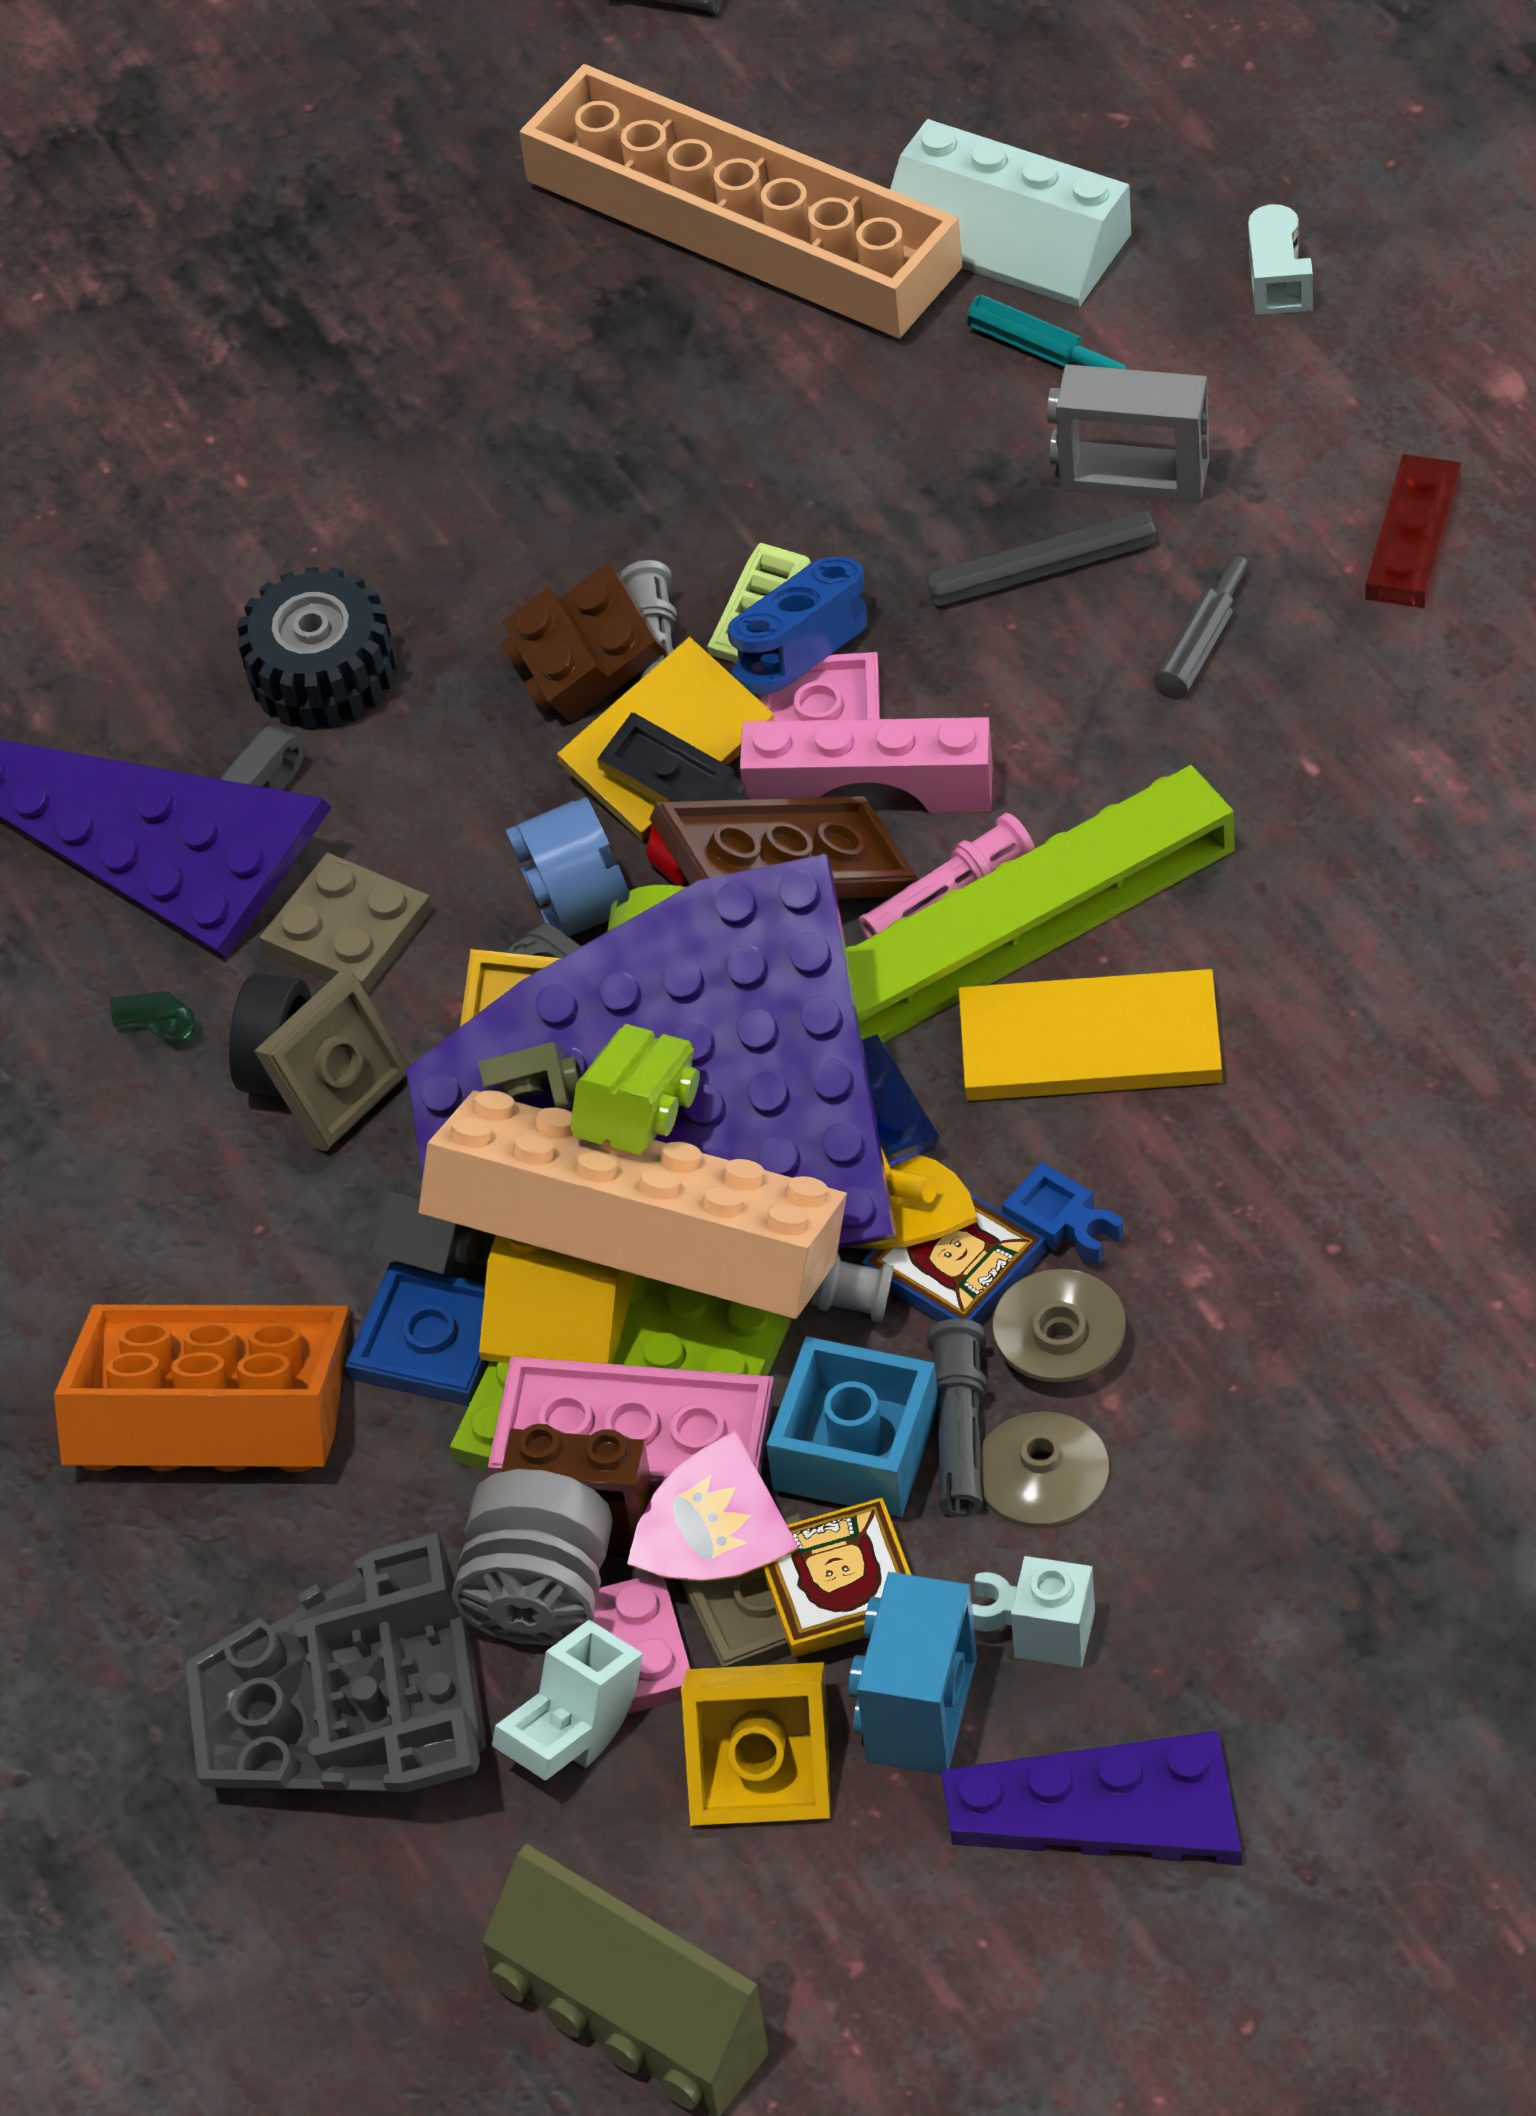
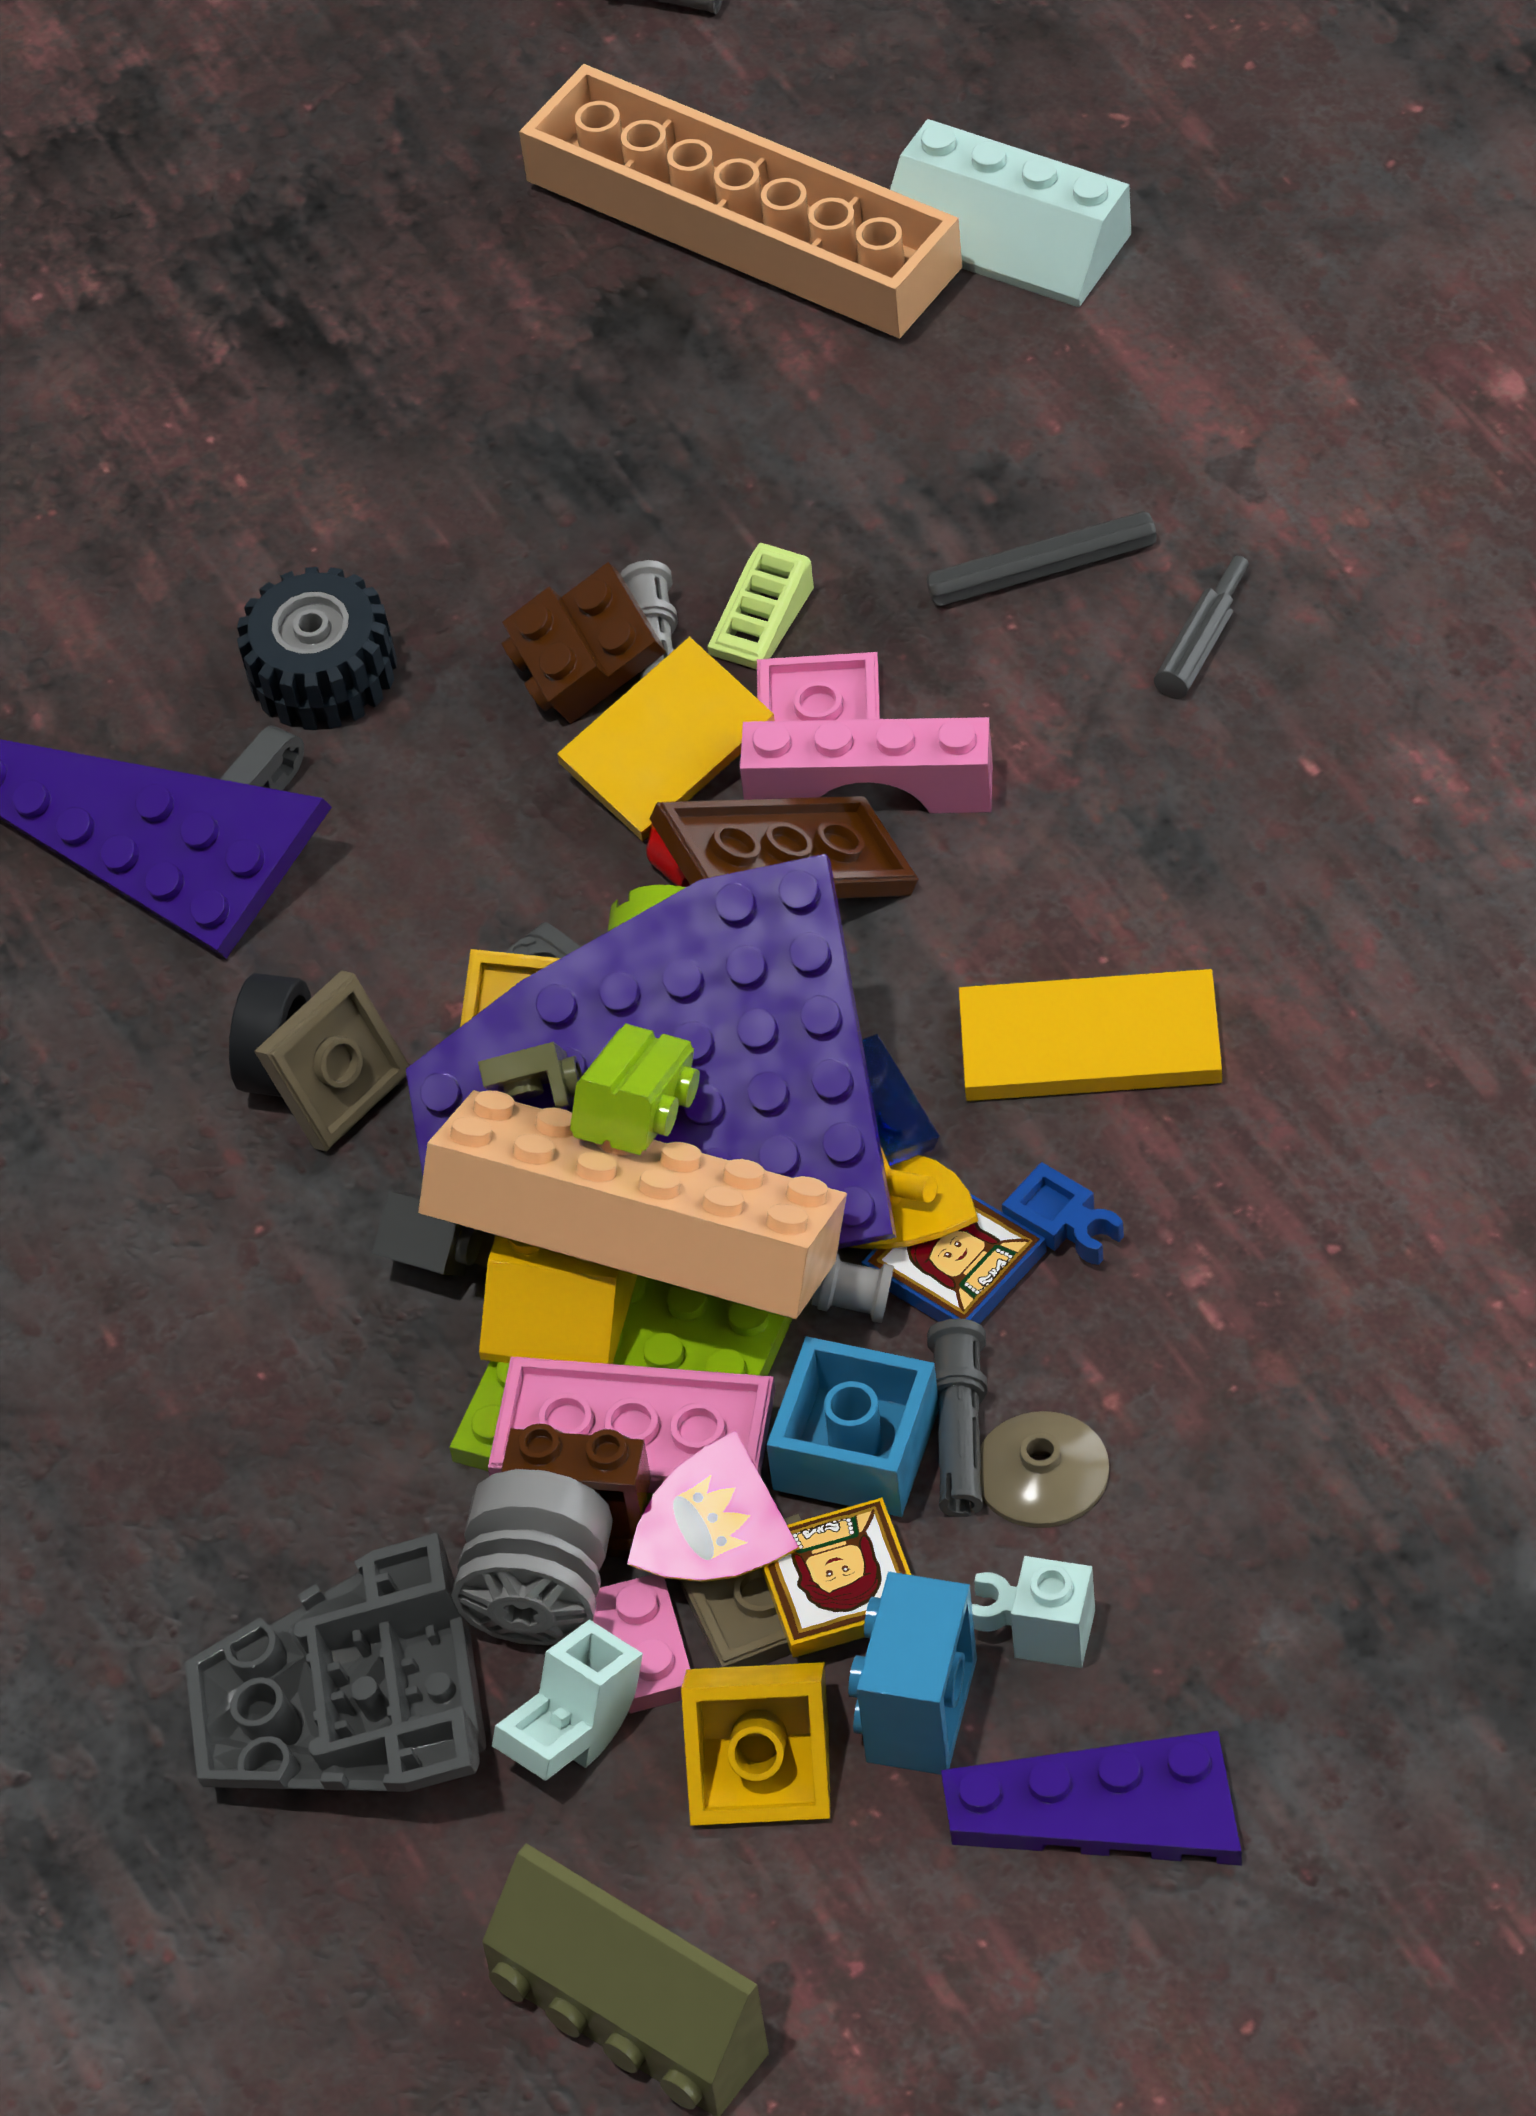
orange slope [54,1304,350,1472] -> none
clear green arm [110,991,196,1043] -> none
dark tan plate [259,852,433,995] -> none
blue tile [345,1262,490,1406] -> none
medium blue brick [505,797,629,938] -> none
black hinge [597,712,750,802] -> none
blue piece [728,557,868,694] -> none
lime brick [846,765,1235,1053] -> none
bright pink pin [858,813,1035,939] -> none
teal axle [967,294,1127,369] -> none
dark tan dish [993,1269,1126,1383] -> none
light grey window [1047,364,1209,502] -> none
light aqua leg [1248,204,1313,315] -> none
clear red plate [1365,454,1461,609] -> none

